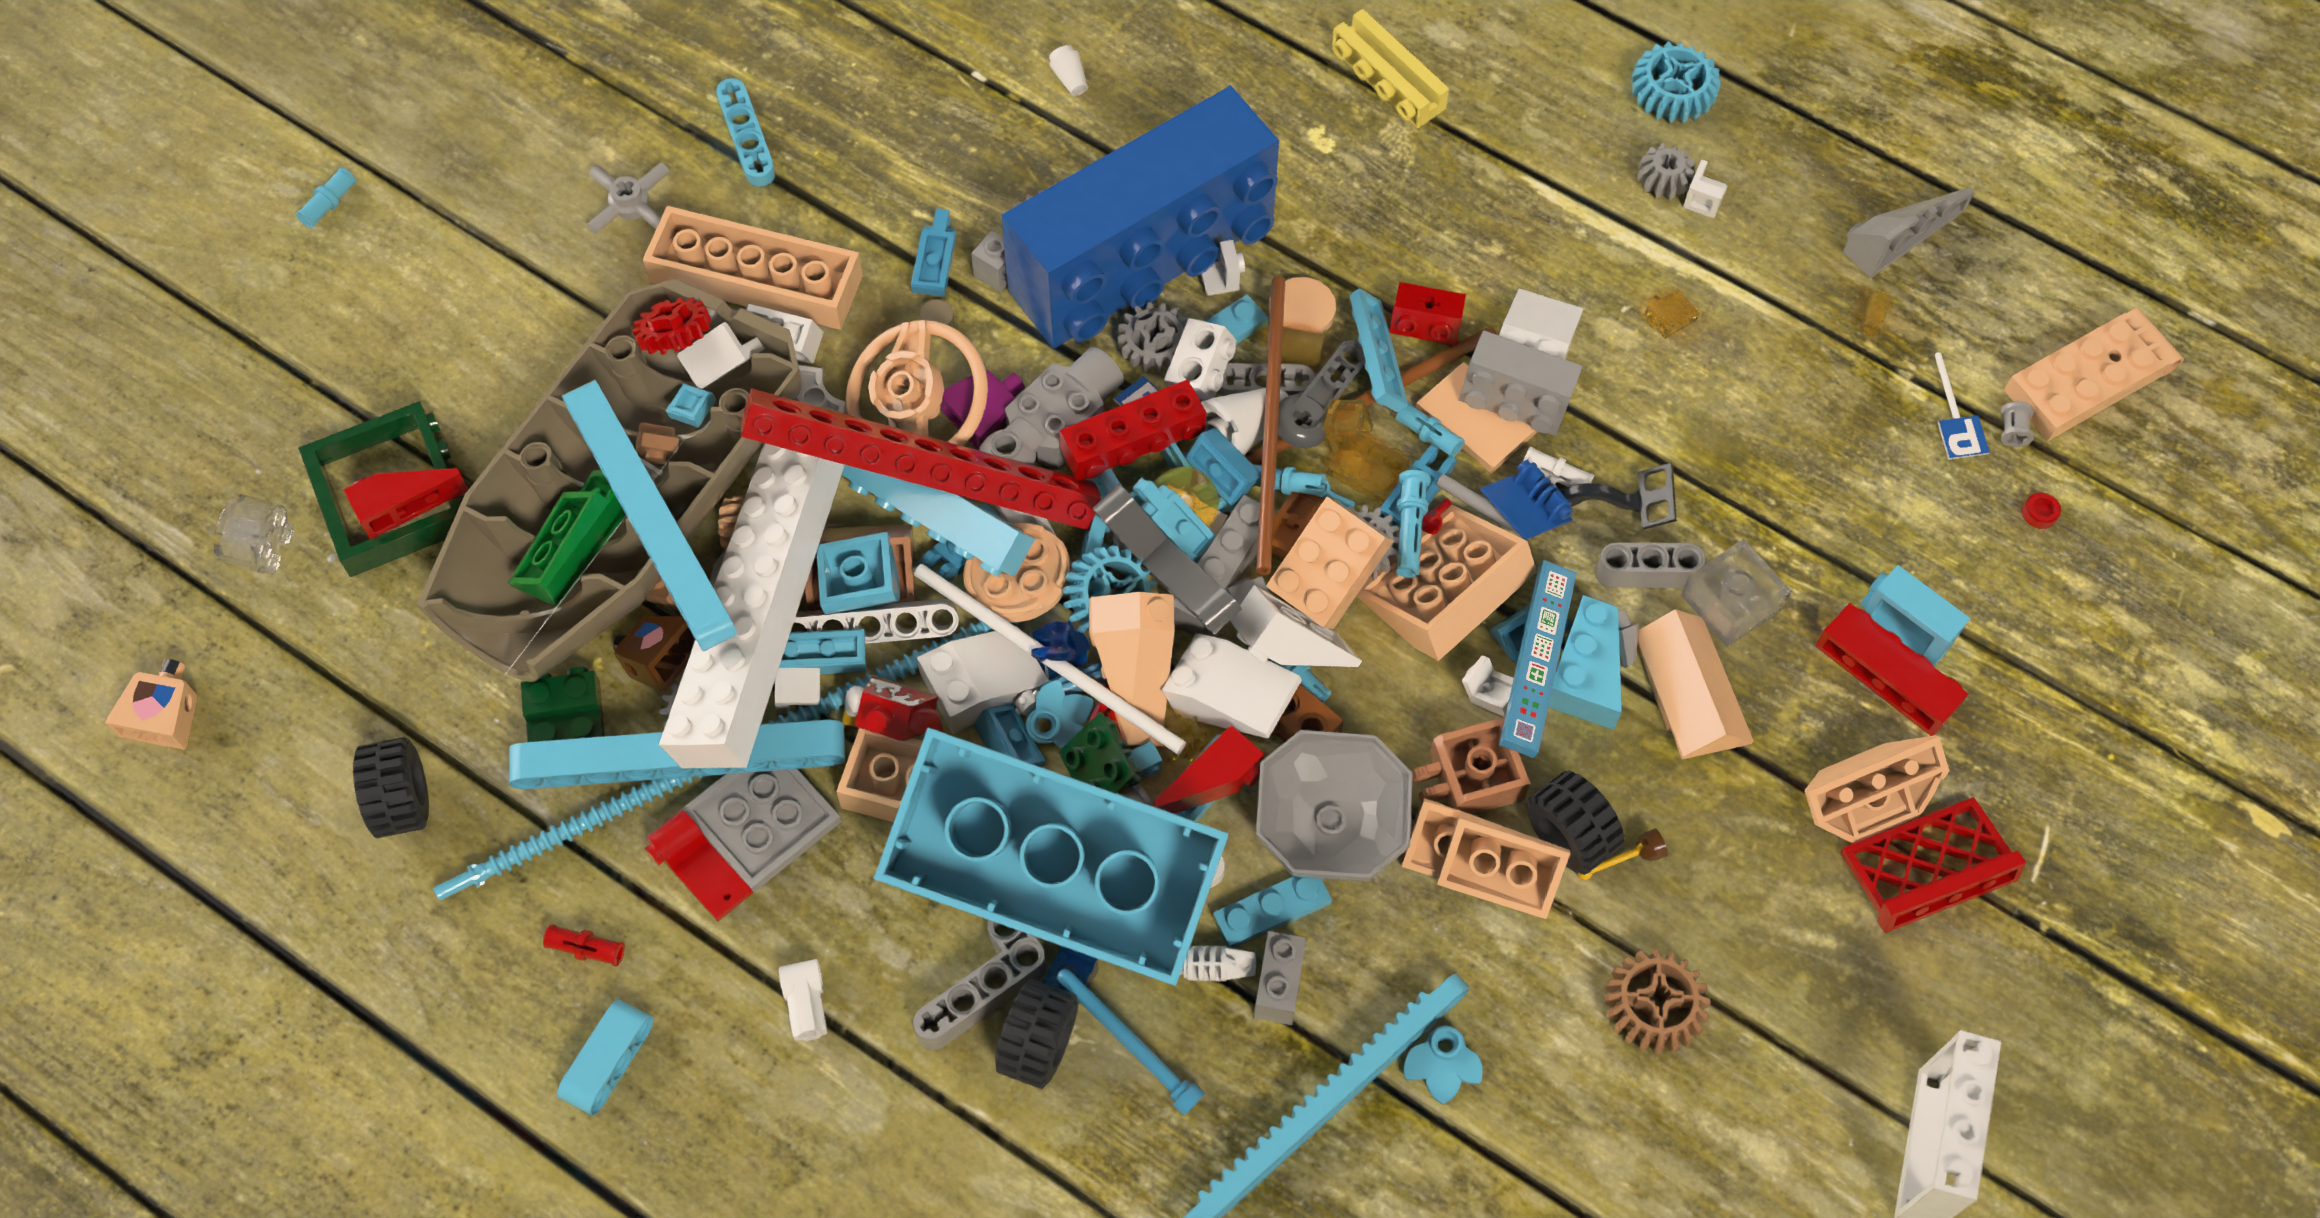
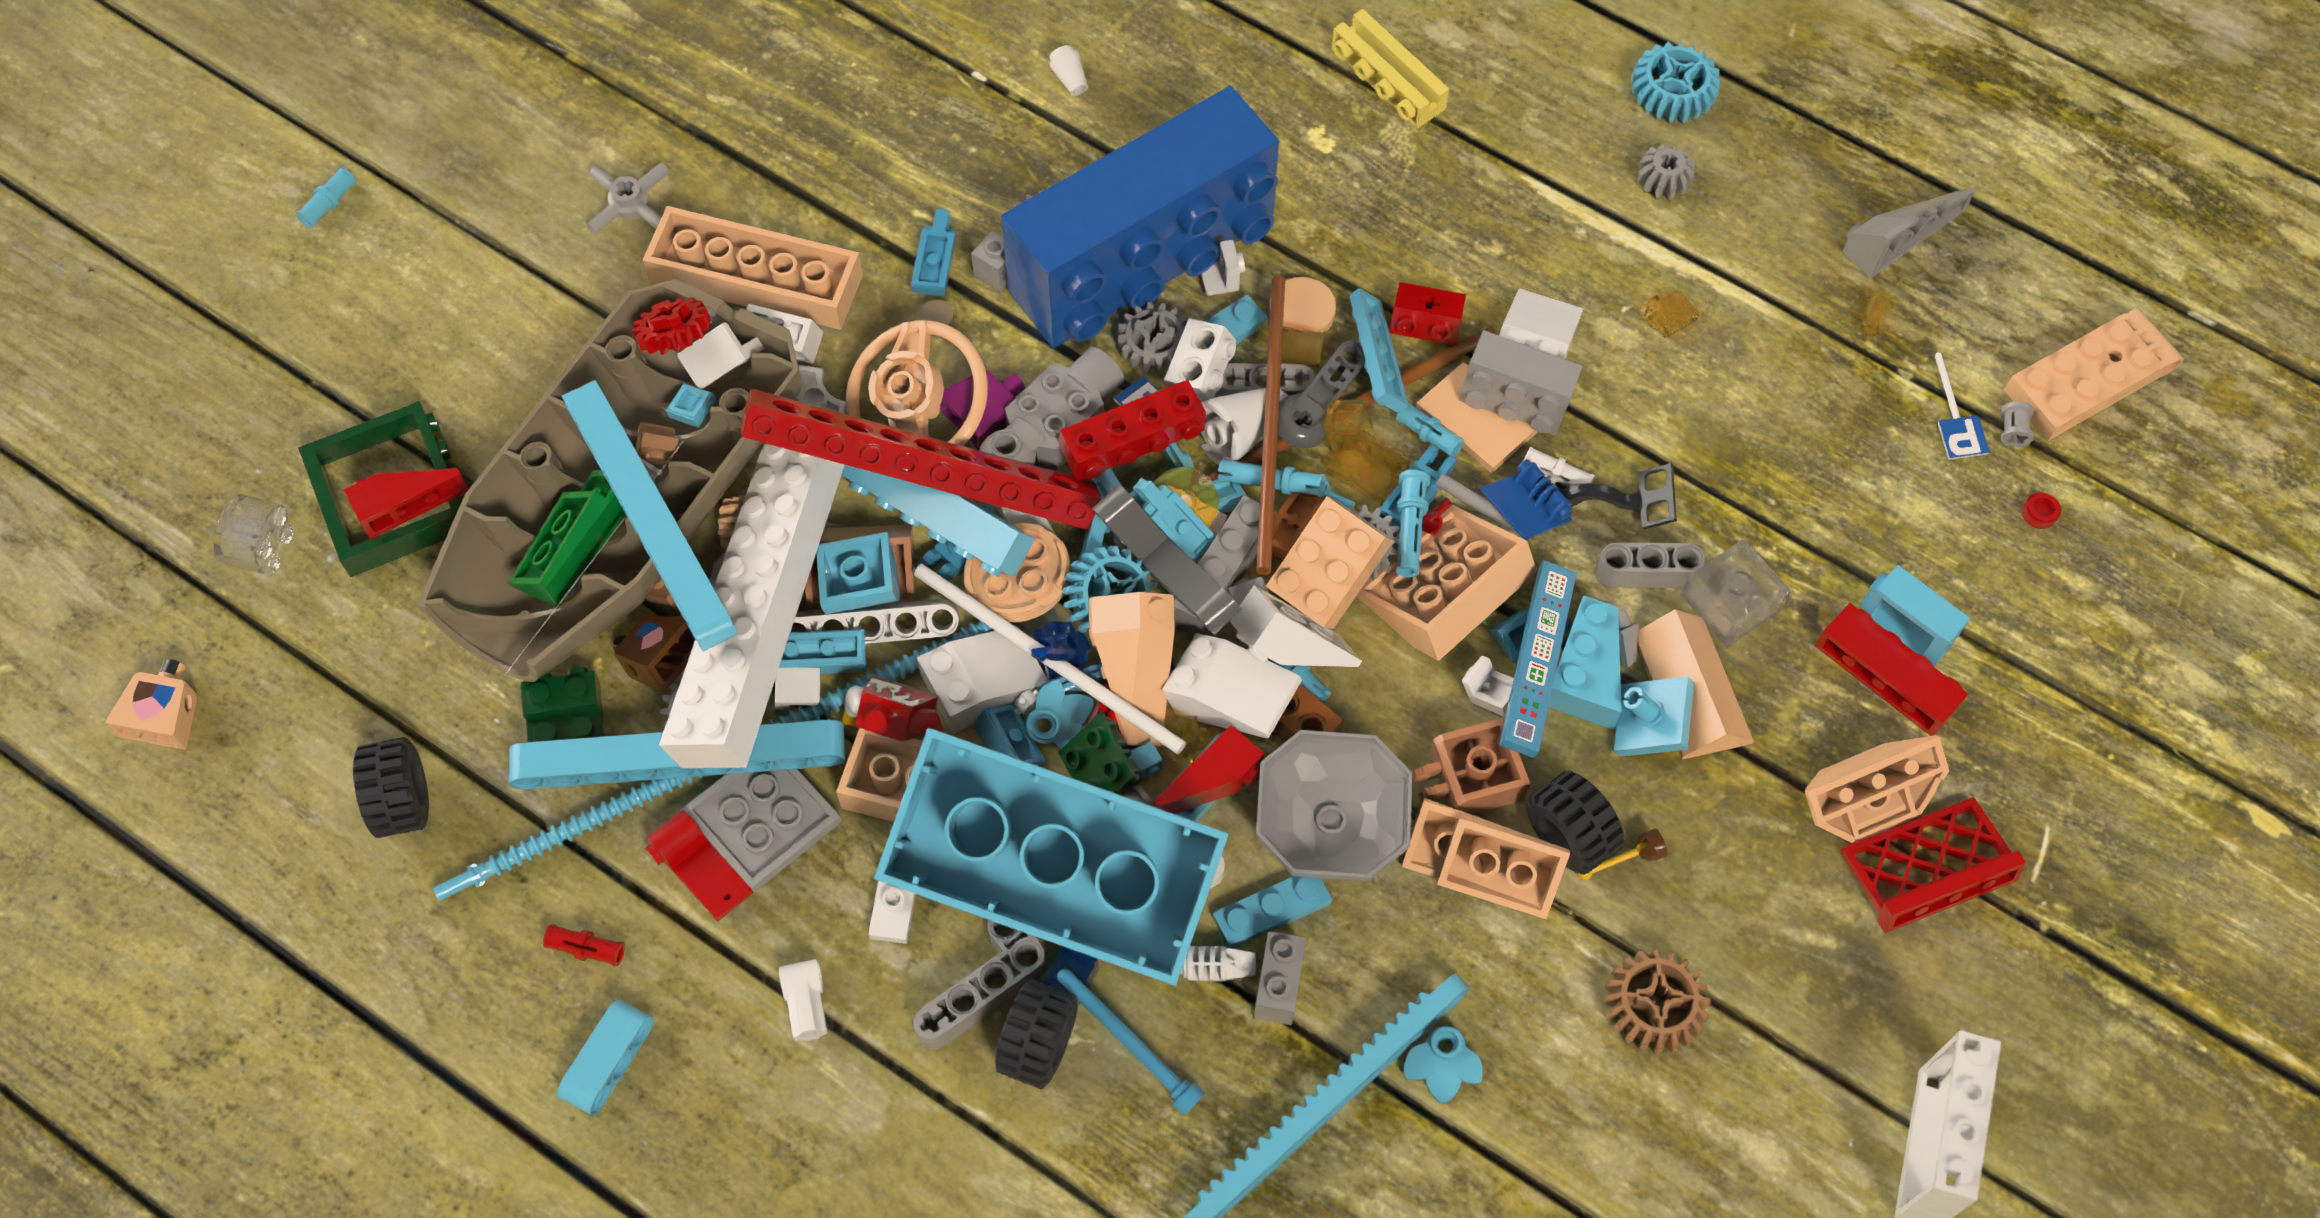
medium azure beam [716,78,775,187] -> none
dark azure slope [1185,428,1261,506] -> none
white panel [1683,159,1727,218] -> none
none -> white plate [868,881,916,944]
none -> medium azure tile [1614,676,1695,757]

